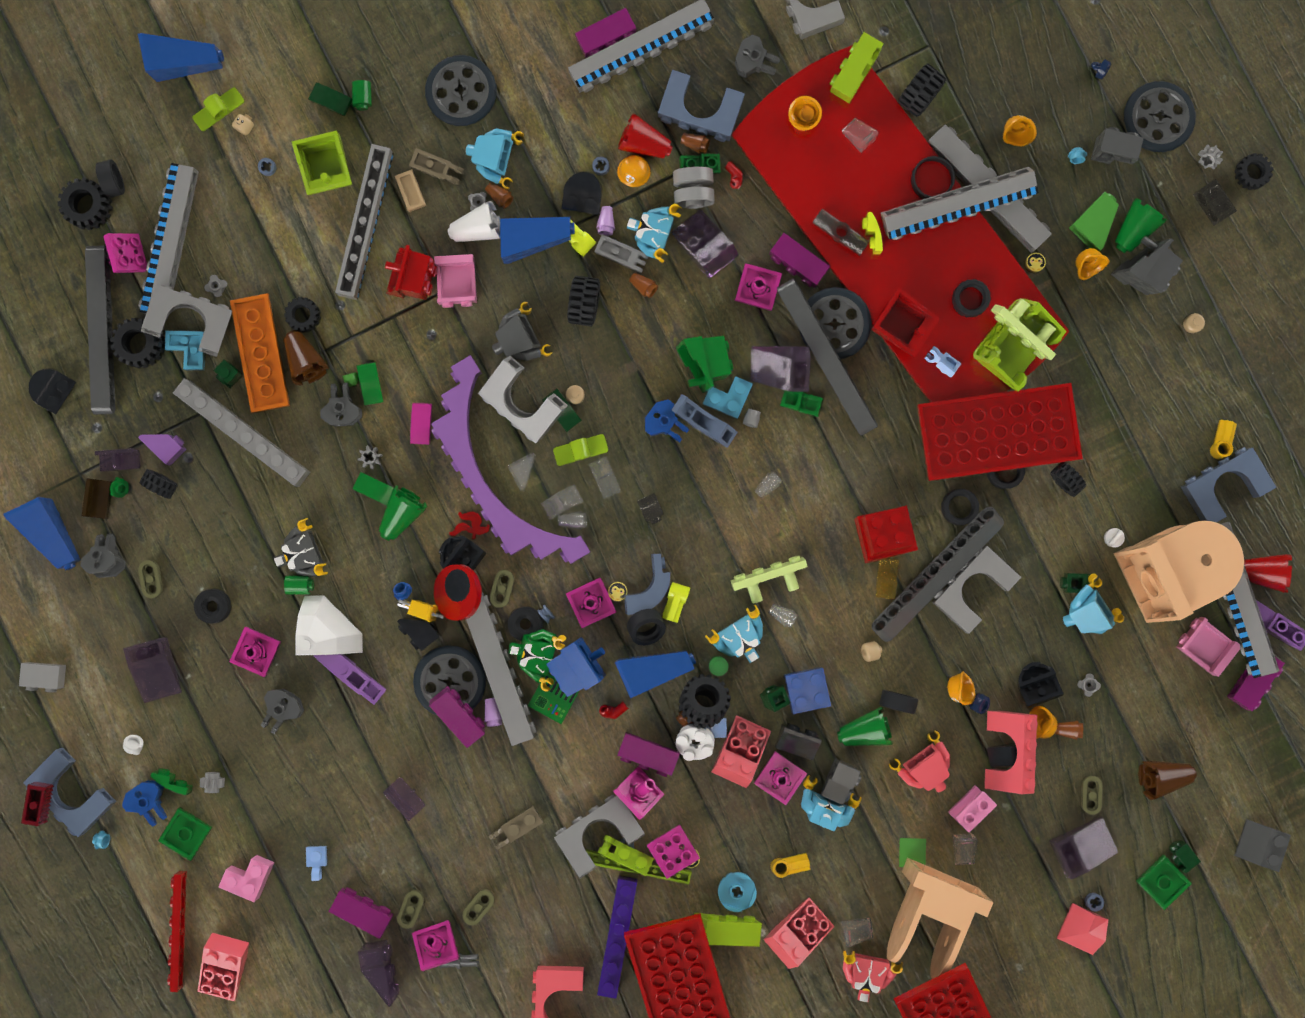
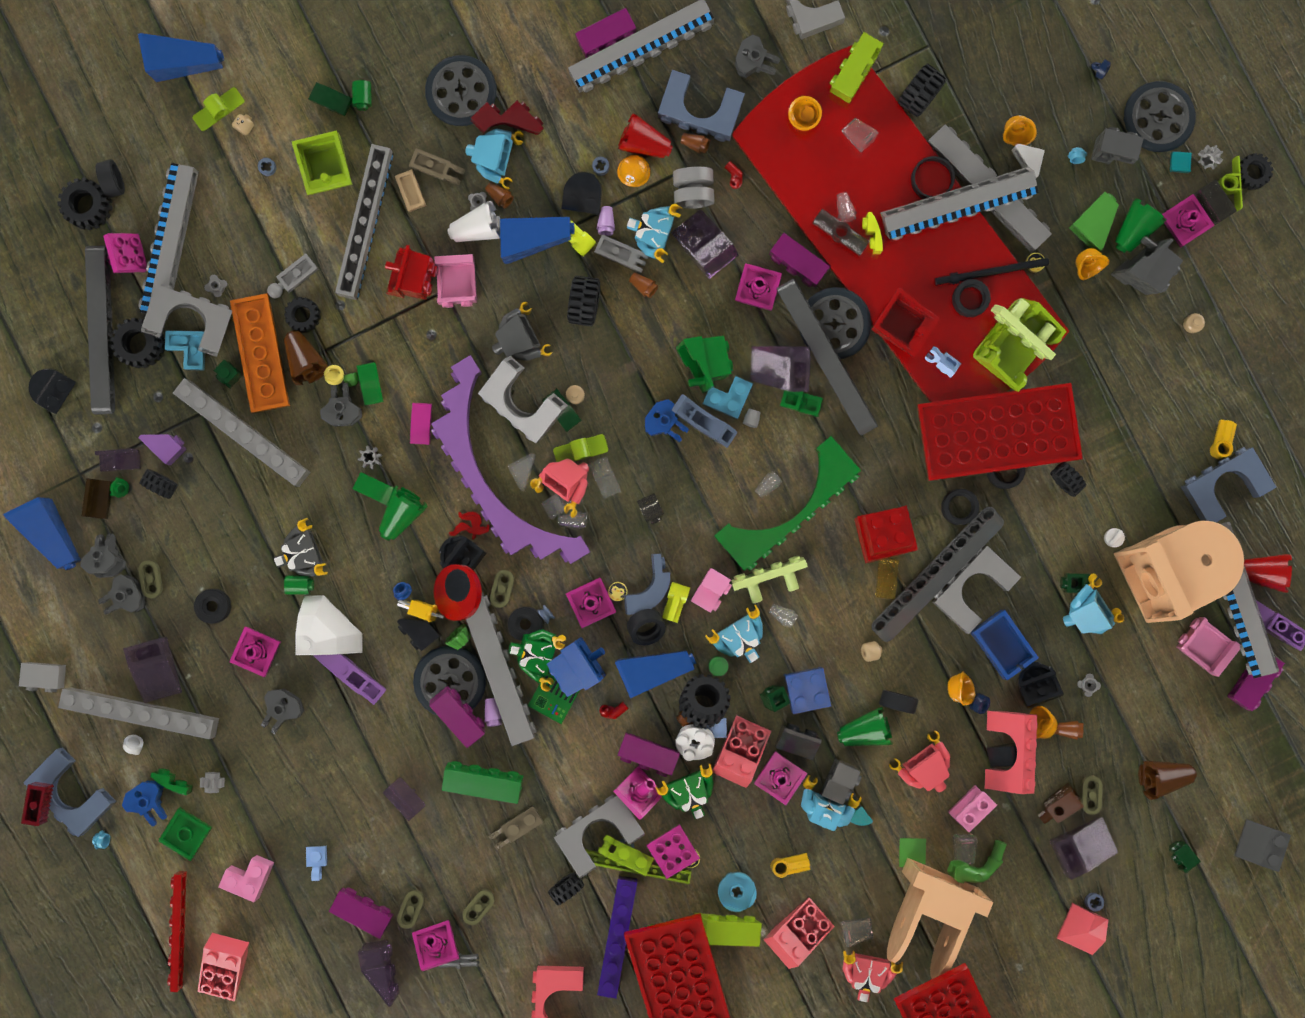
green slope [679,154,721,174] -> none
green tile [1136,854,1192,910] -> none
none -> light grey brick [58,687,219,739]
none -> dark grey hinge [98,574,146,615]
none -> light grey plate [267,254,319,298]
none -> light yellow tile [324,365,344,385]
none -> green brick [442,761,524,804]
none -> bright green piece [445,624,471,650]
none -> dark red arch [470,100,544,135]
none -> coral torso [530,459,589,518]
none -> black tyre [548,872,585,905]
none -> green torso [655,763,714,819]
none -> bright pink brick [691,568,732,613]
none -> green arch [714,436,861,571]
none -> clear cone [836,192,857,223]
none -> teal tile [850,806,873,826]
none -> black bar [934,258,1049,286]
none -> bright green piece [947,840,1007,883]
none -> blue piece [971,610,1039,680]
none -> white slope [1011,144,1045,178]
none -> reddish brown torso [1038,783,1084,824]
none -> dark pink plate [1162,194,1215,247]
none -> teal tile [1170,151,1192,173]
none -> lime piece [1215,156,1243,212]

